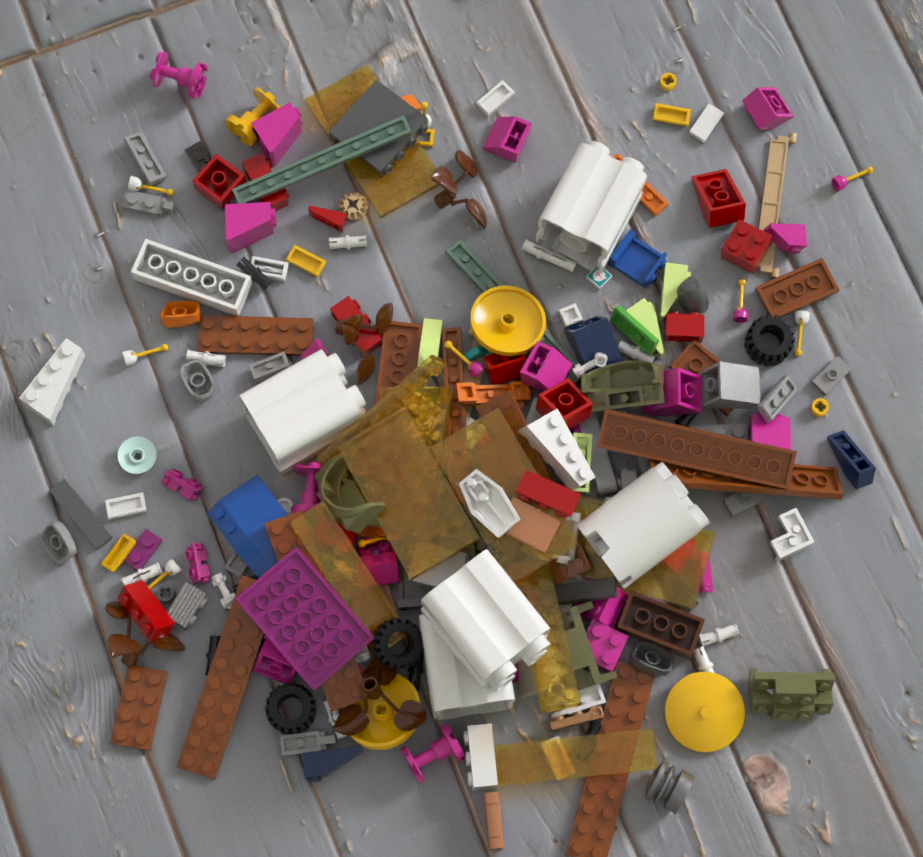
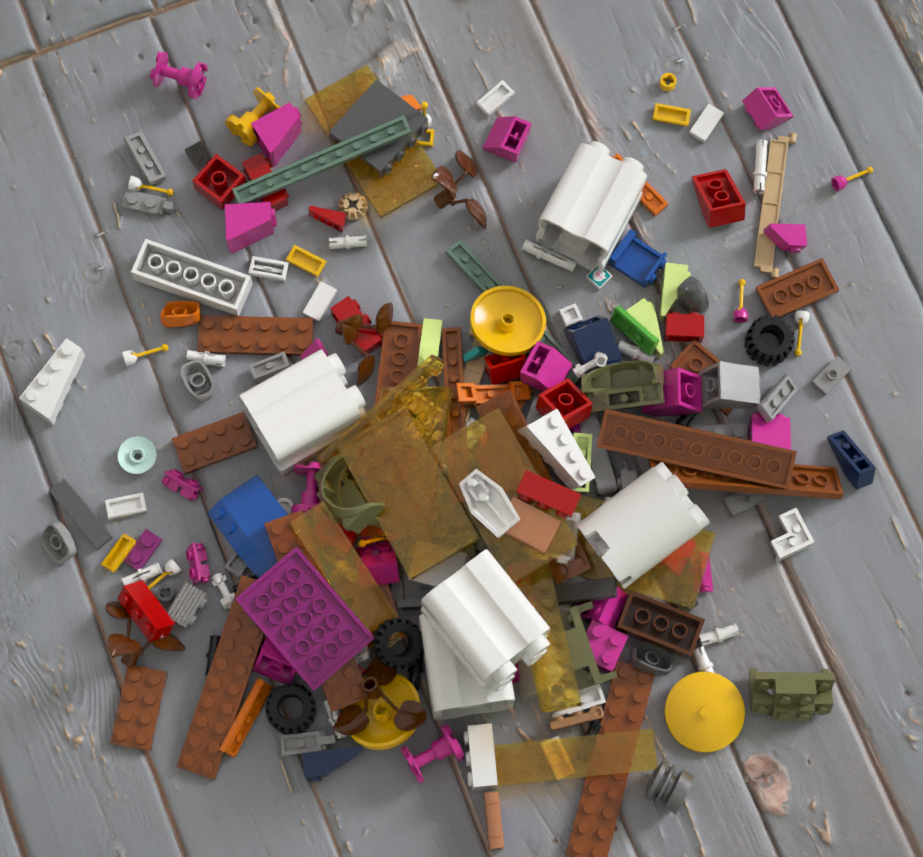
black pin [236,257,273,290] -> none
hinge [445,341,484,378] -> none
red brick [721,219,772,274] -> none
yellow bush [810,398,829,417] -> none
none -> dark orange plate [171,412,257,475]
none -> orange tile [219,678,273,758]
none -> white tile [303,281,337,323]
none -> white pin [752,139,768,195]

